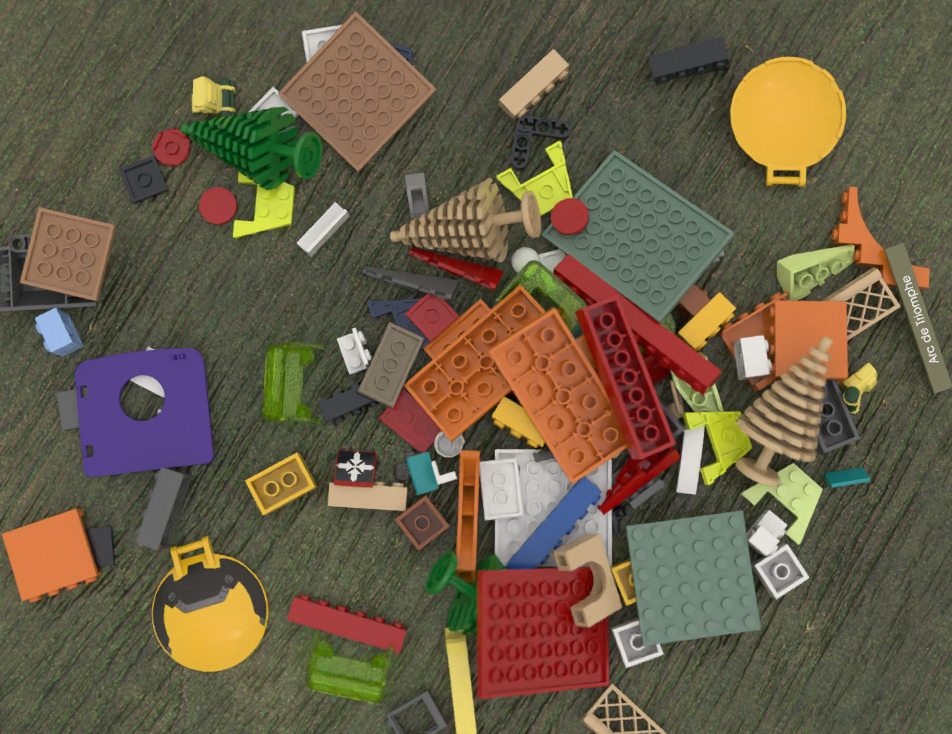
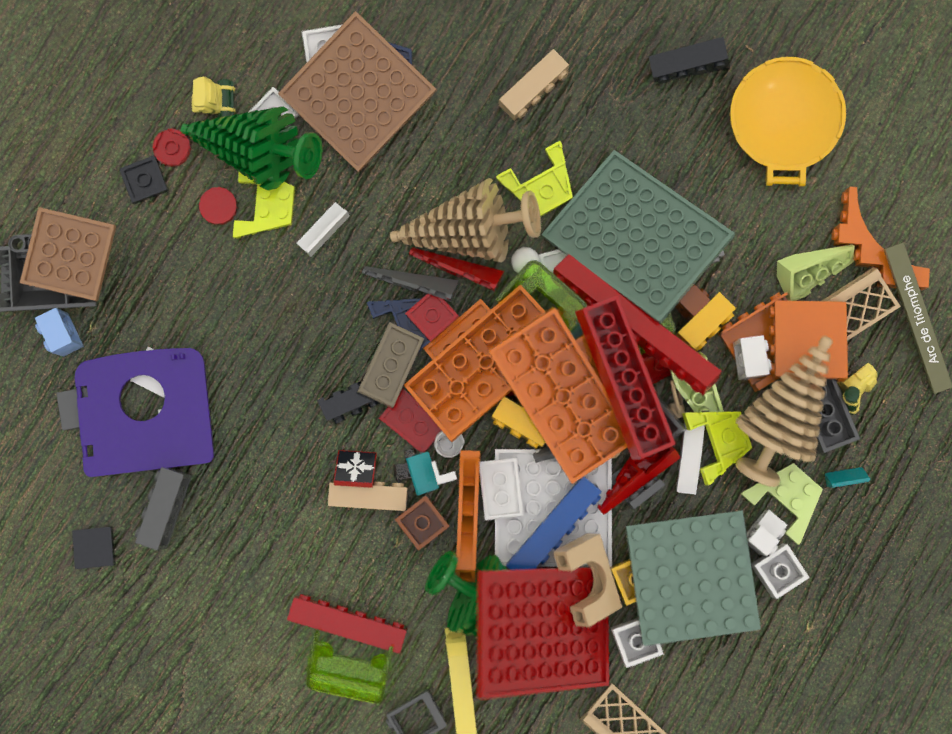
orange panel [2,508,102,603] -> none
yellow dish [152,536,269,672] -> none
yellow brick [245,453,318,515] -> none
clear neon green windscreen [263,342,324,423] -> none
white bracket [337,327,372,375] -> none
light grey slope [405,173,429,219] -> none
black beam [511,115,571,170] -> none
red tile [551,198,589,236] -> none
black arm [612,506,627,534] -> none

